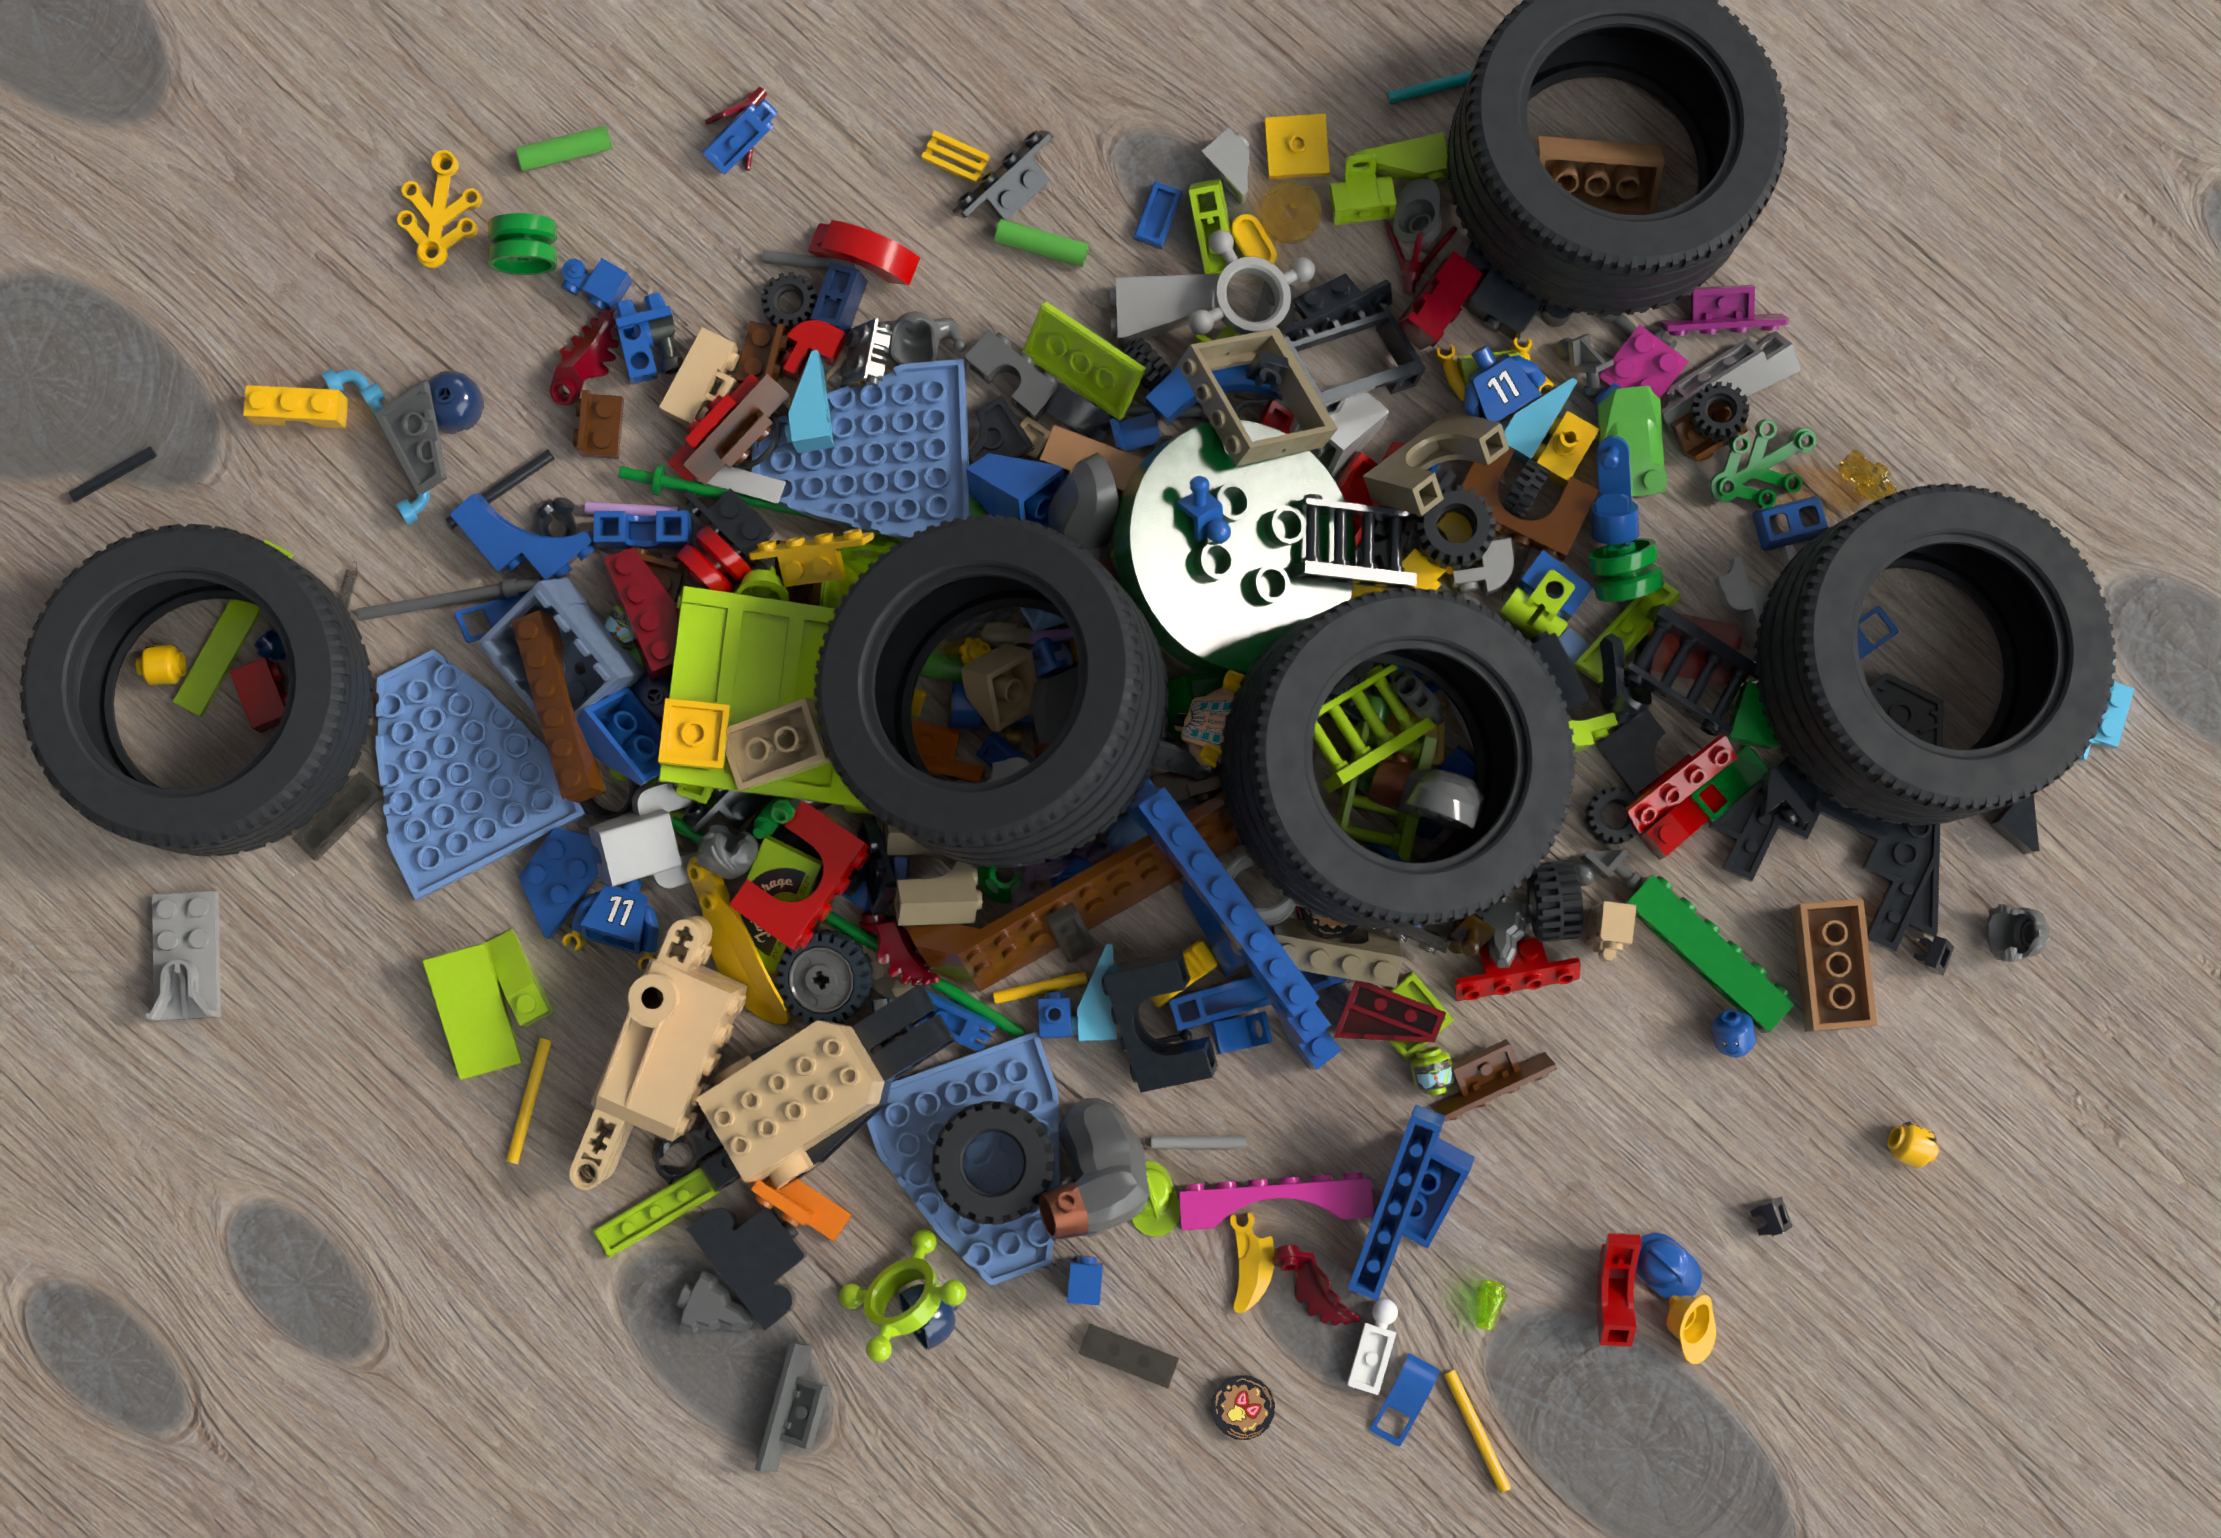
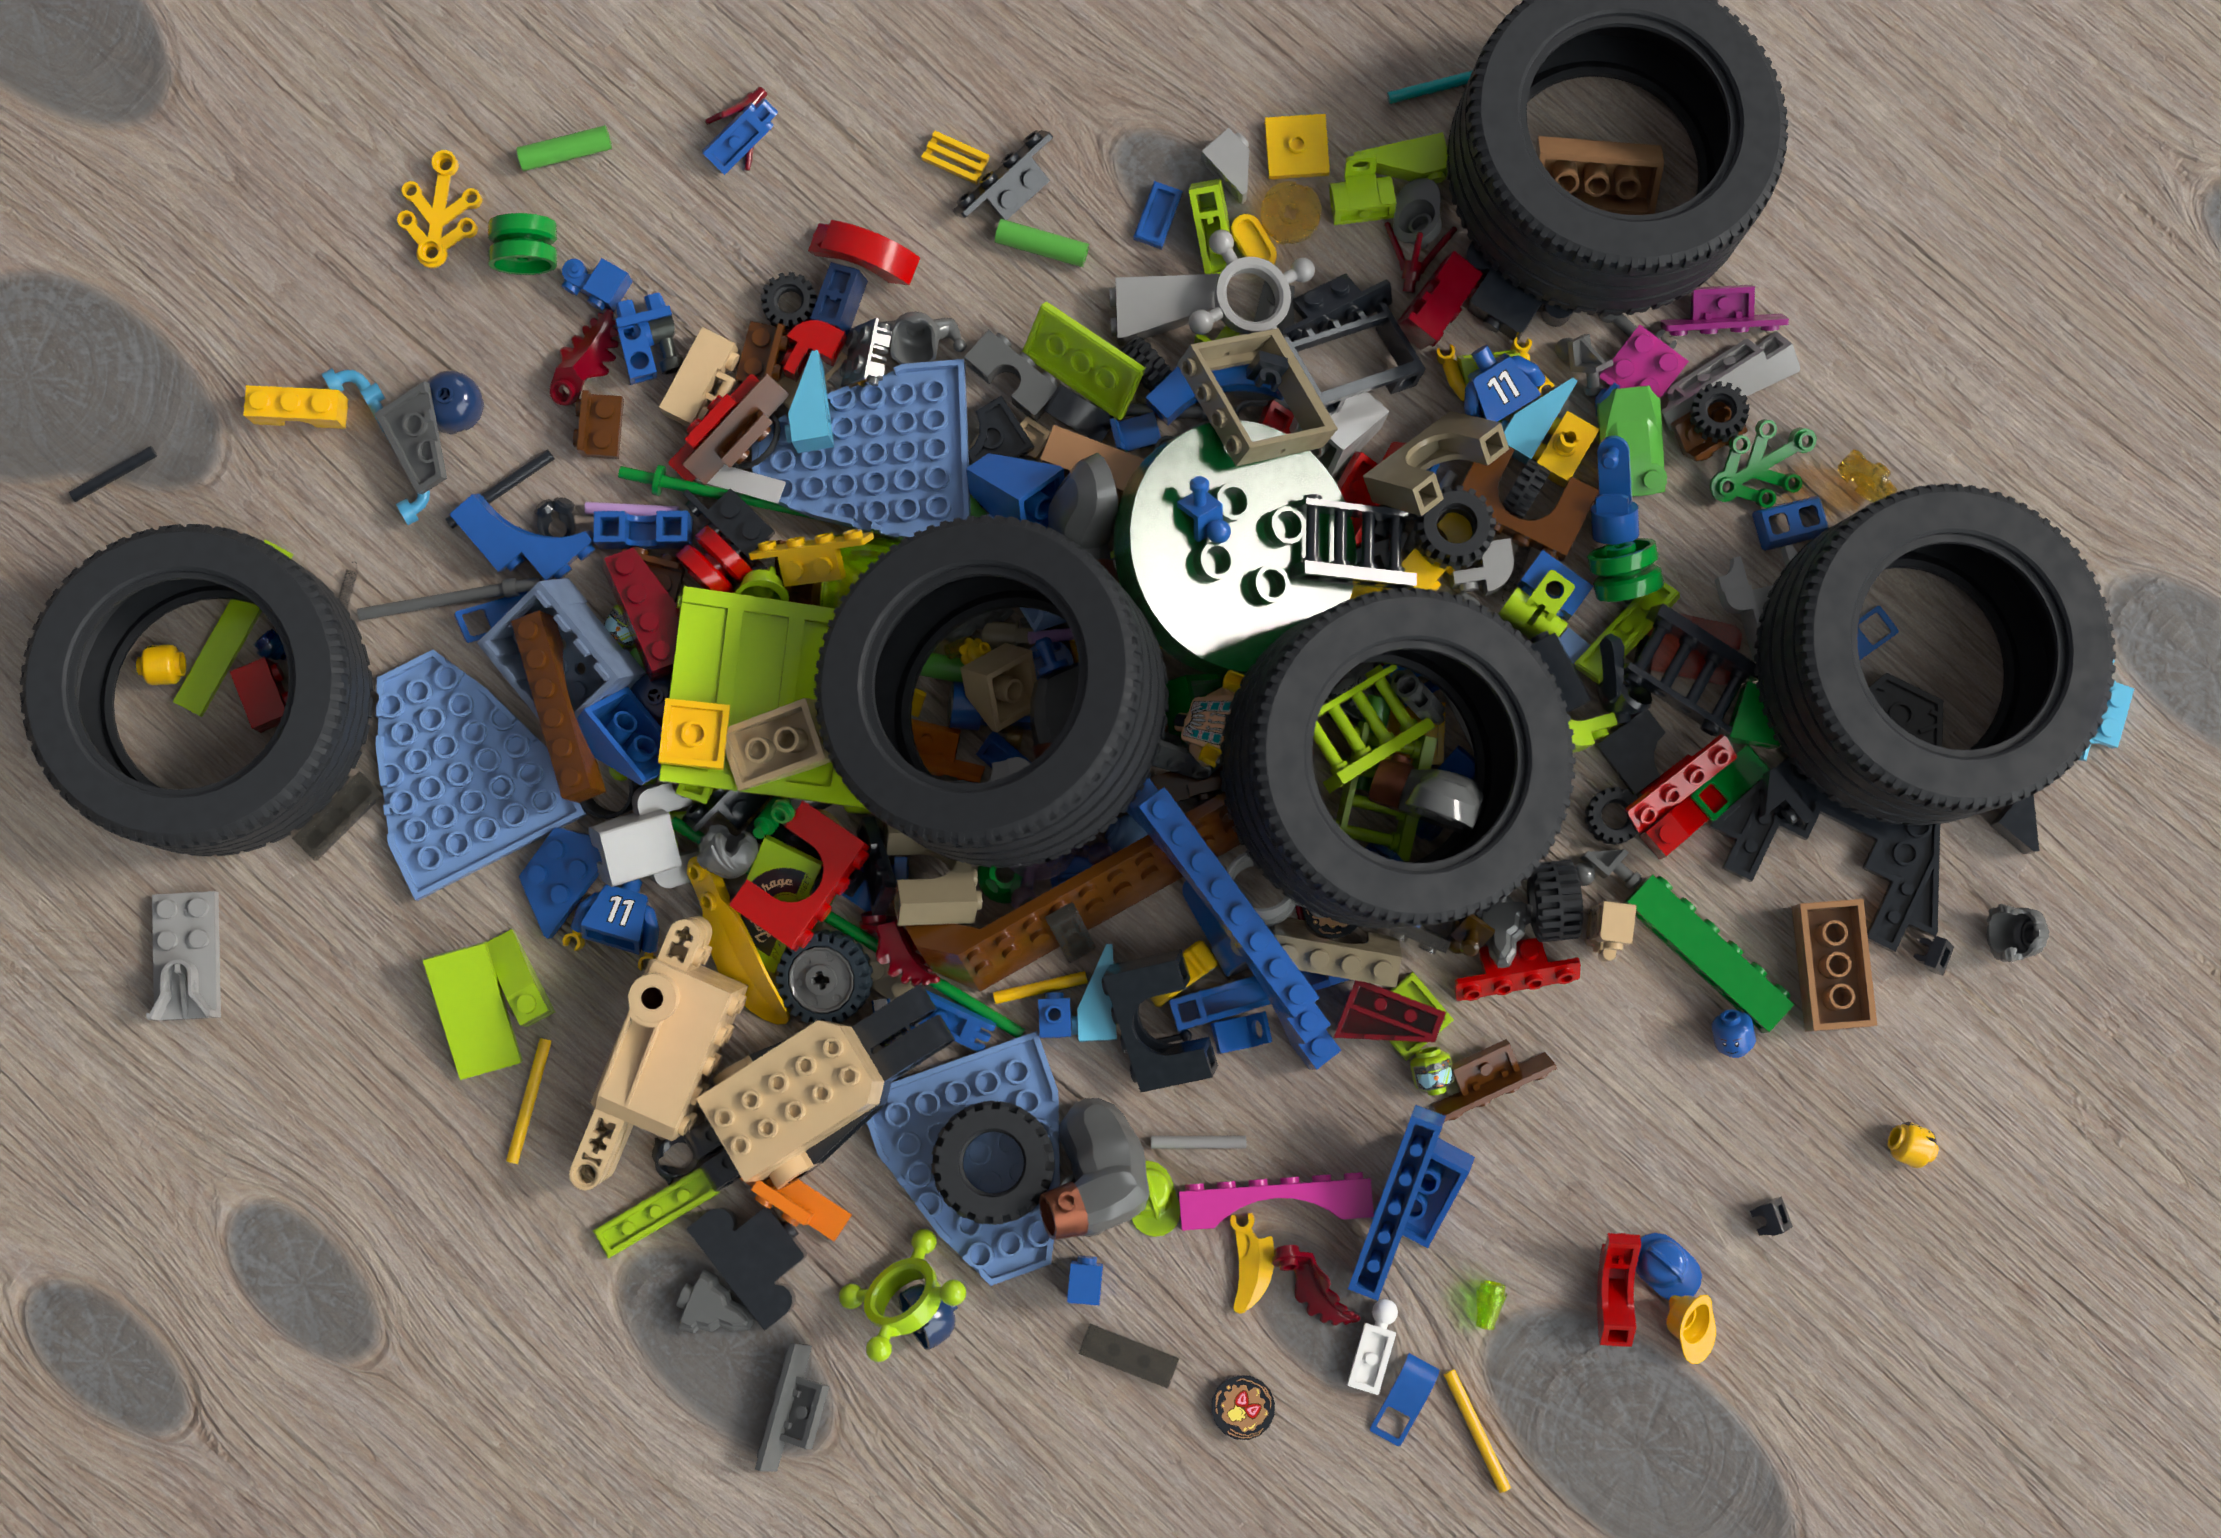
dark grey bar [762,250,855,270] -> none

